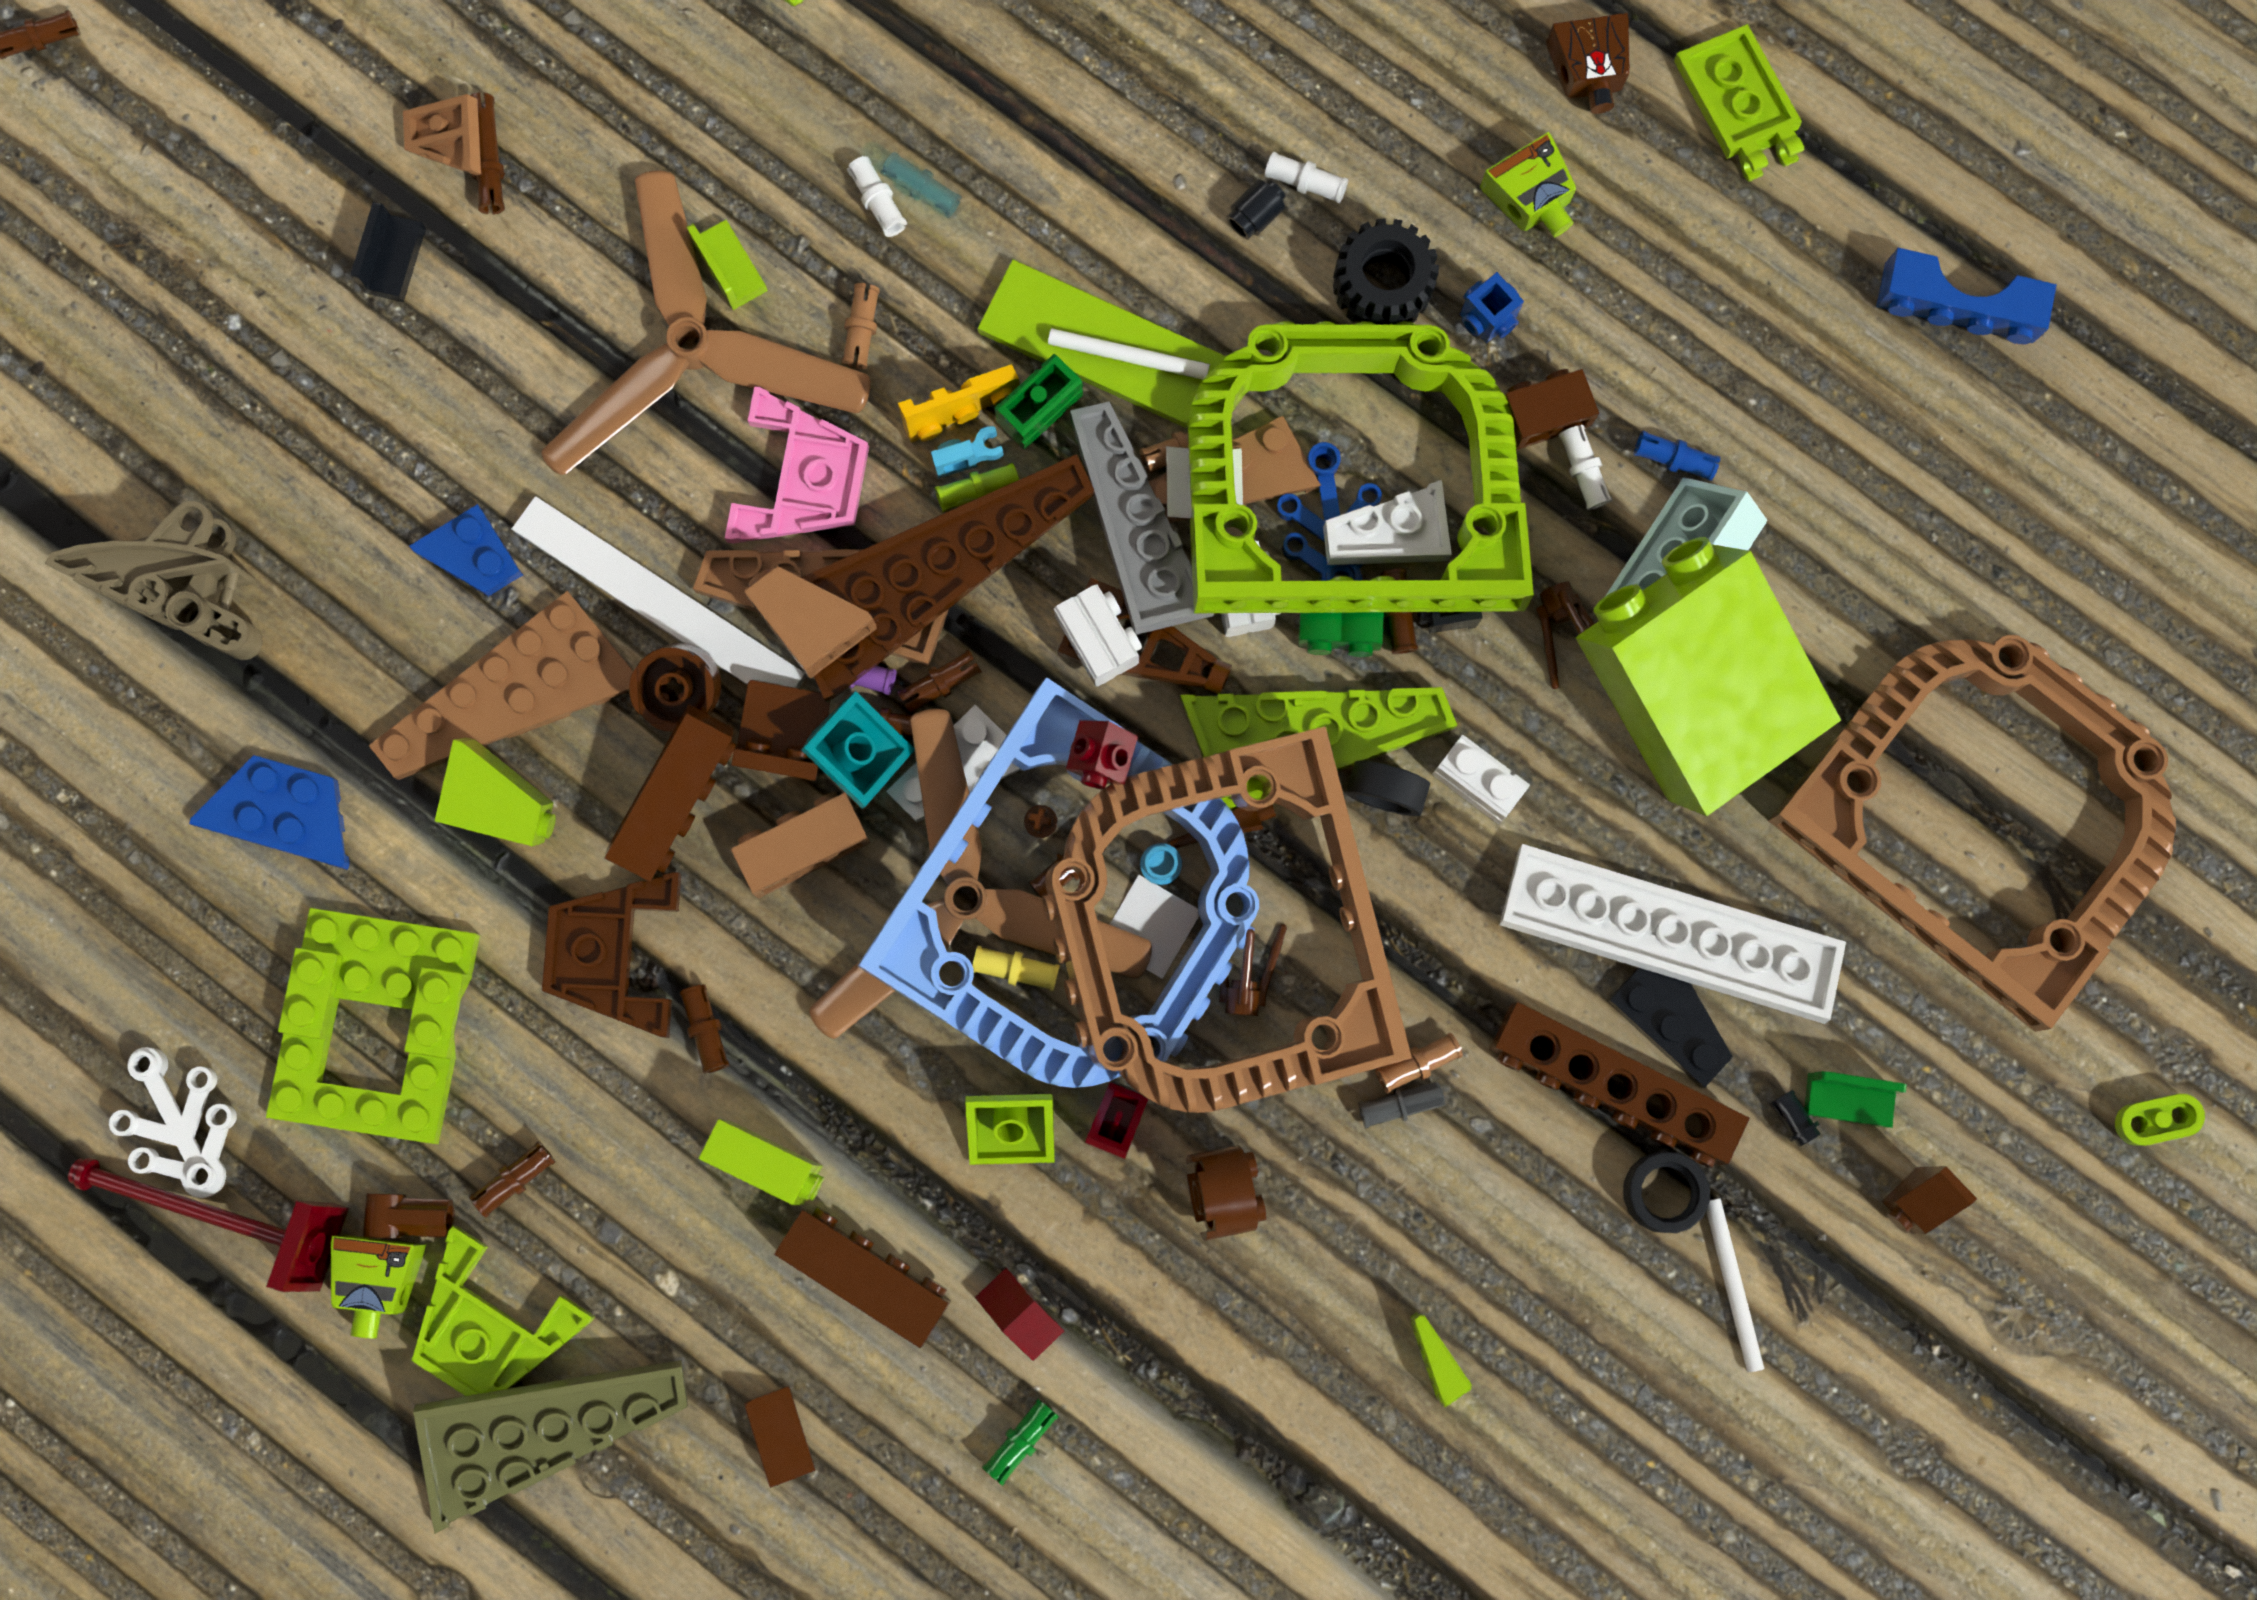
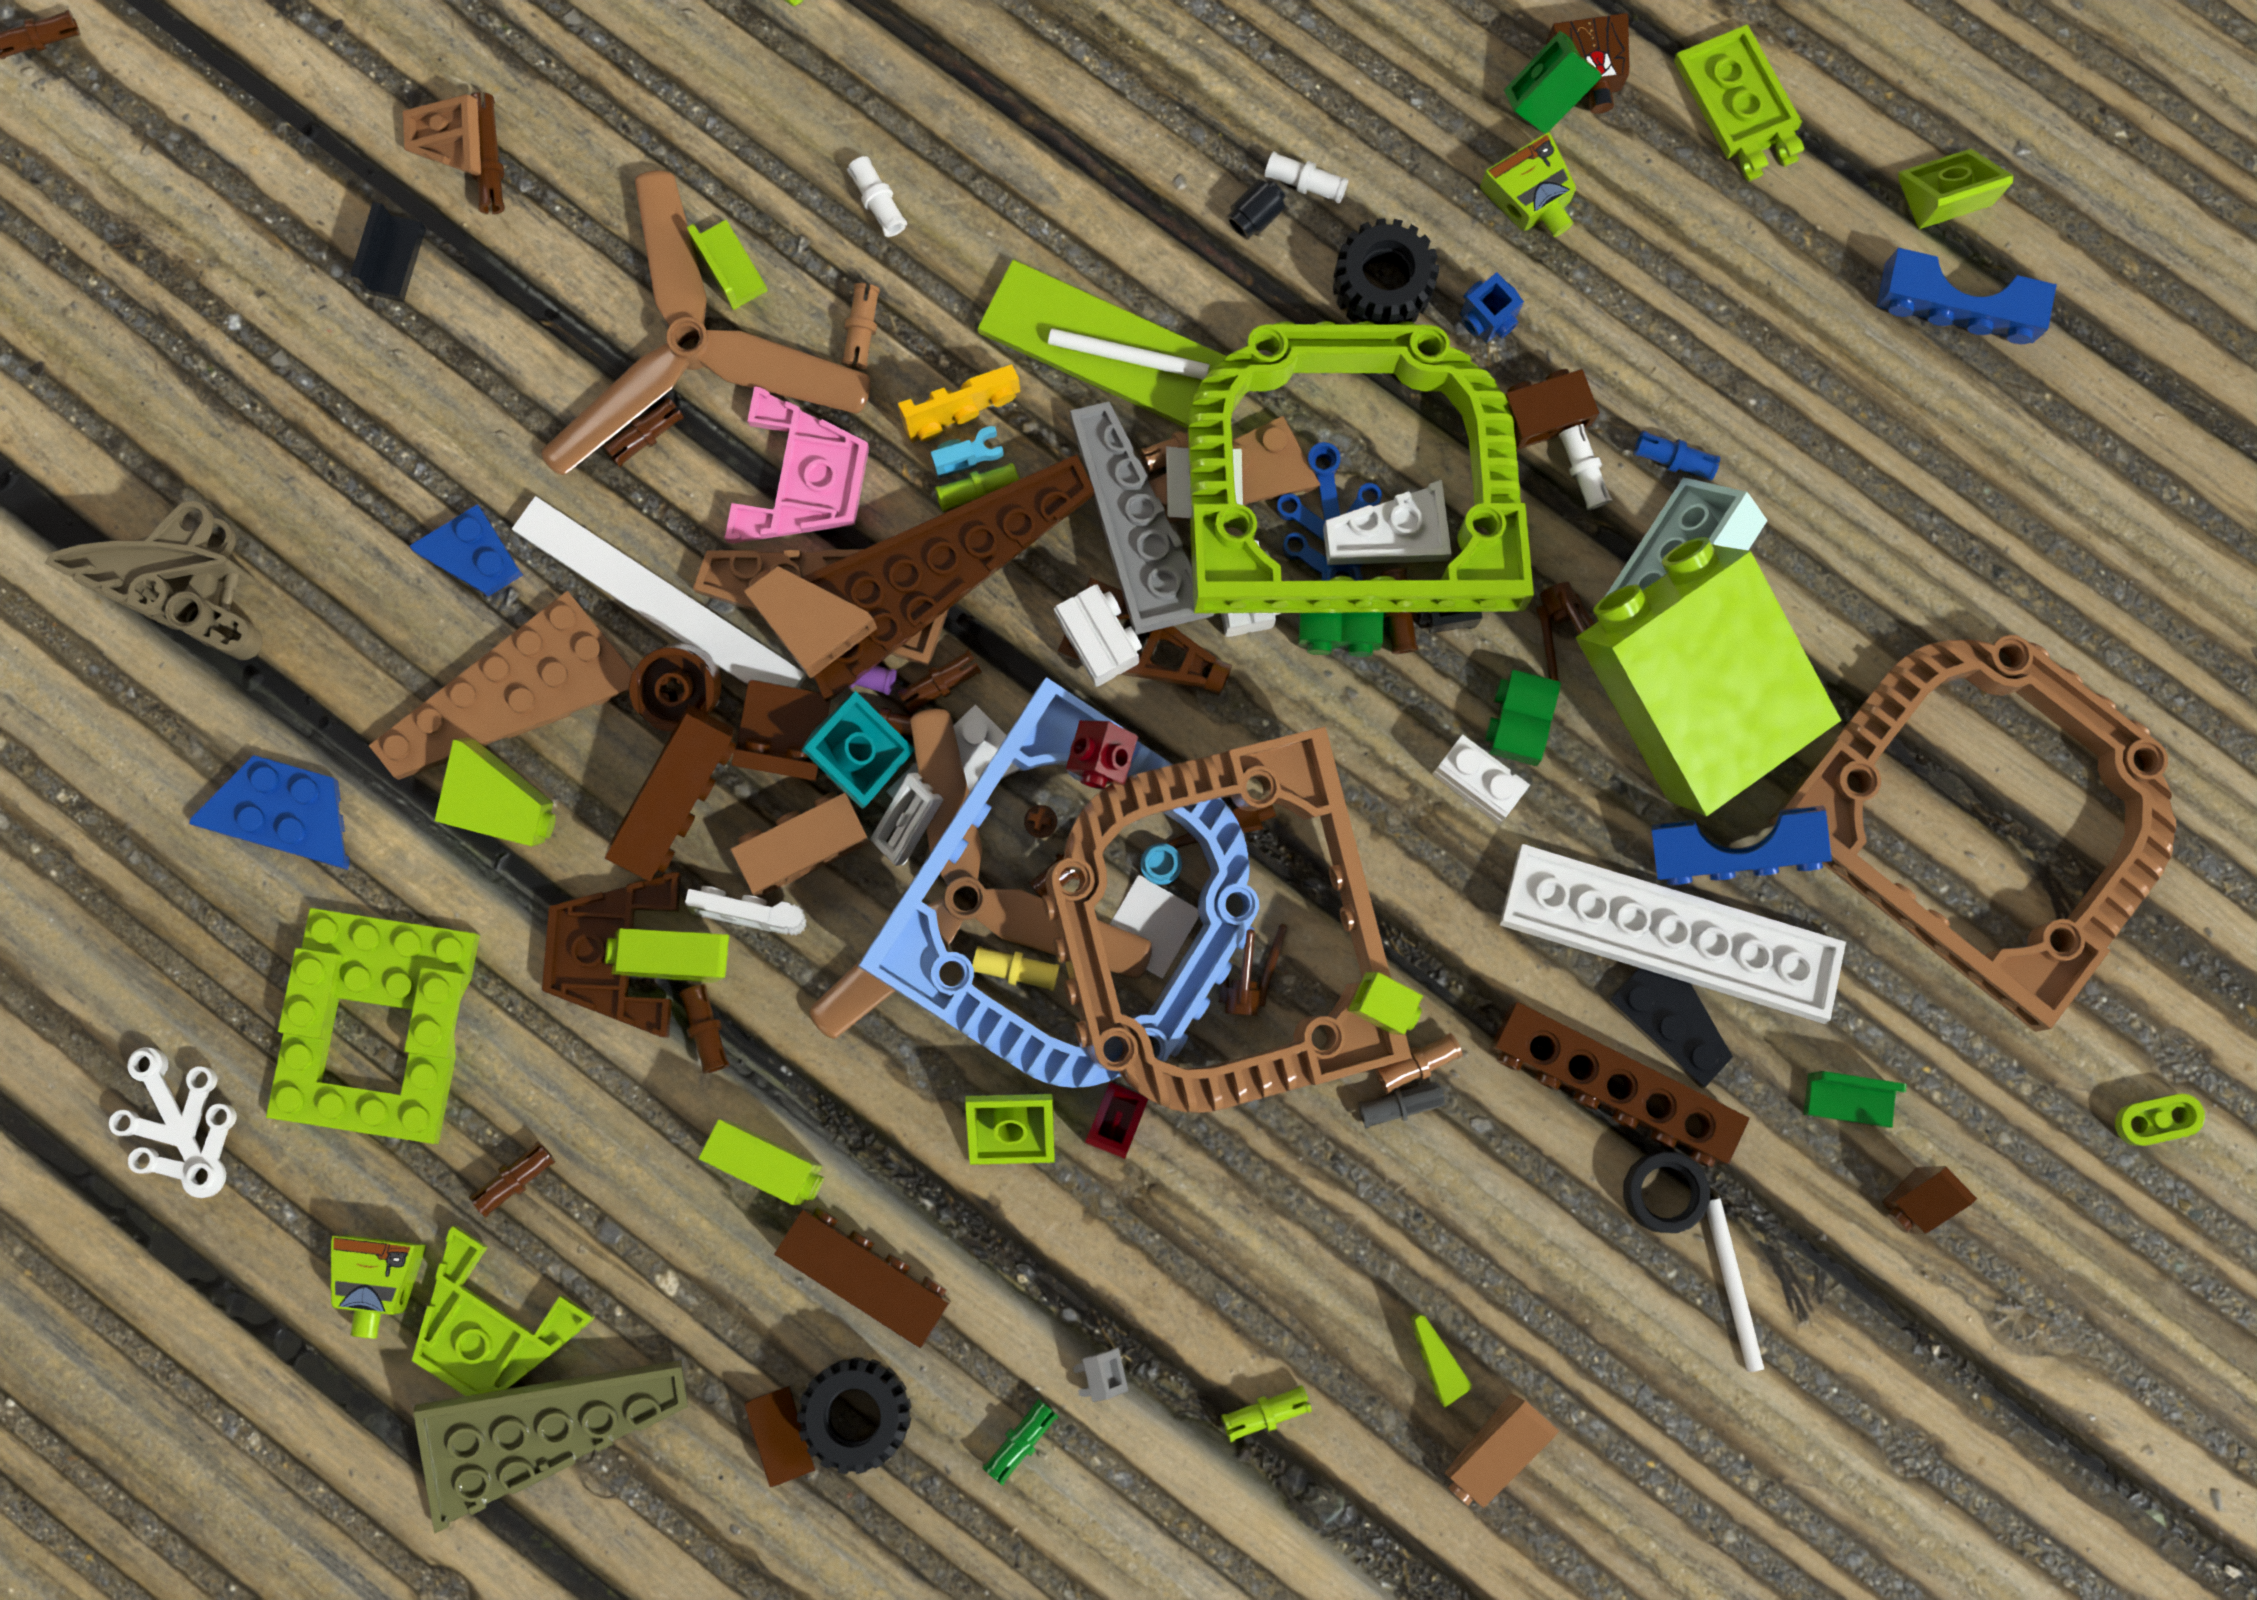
dark red tile [68,1158,349,1292] -> none
reddish brown piece [363,1193,455,1238] -> none
clear light blue pin [881,152,962,218] -> none
dark red slope [975,1267,1065,1361] -> none
green brick [995,354,1083,450] -> none
lime wing [1180,687,1457,810] -> none
reddish brown brick [1186,1145,1266,1241] -> none
black tyre [1346,760,1430,816] -> none
black pin [1769,1090,1821,1147] -> none
none -> reddish brown pin [603,397,684,468]
none -> lime slope [605,928,729,983]
none -> white hinge [685,886,807,936]
none -> black tyre [797,1357,912,1474]
none -> white tile [870,773,944,866]
none -> light grey tile [1073,1348,1129,1402]
none -> lime pin [1221,1385,1312,1442]
none -> lime brick [1347,972,1423,1035]
none -> medium nougat slope [1444,1393,1559,1508]
none -> green brick [1484,669,1561,766]
none -> green panel [1504,30,1602,133]
none -> blue arch [1651,805,1832,885]
none -> lime slope [1898,149,2013,229]

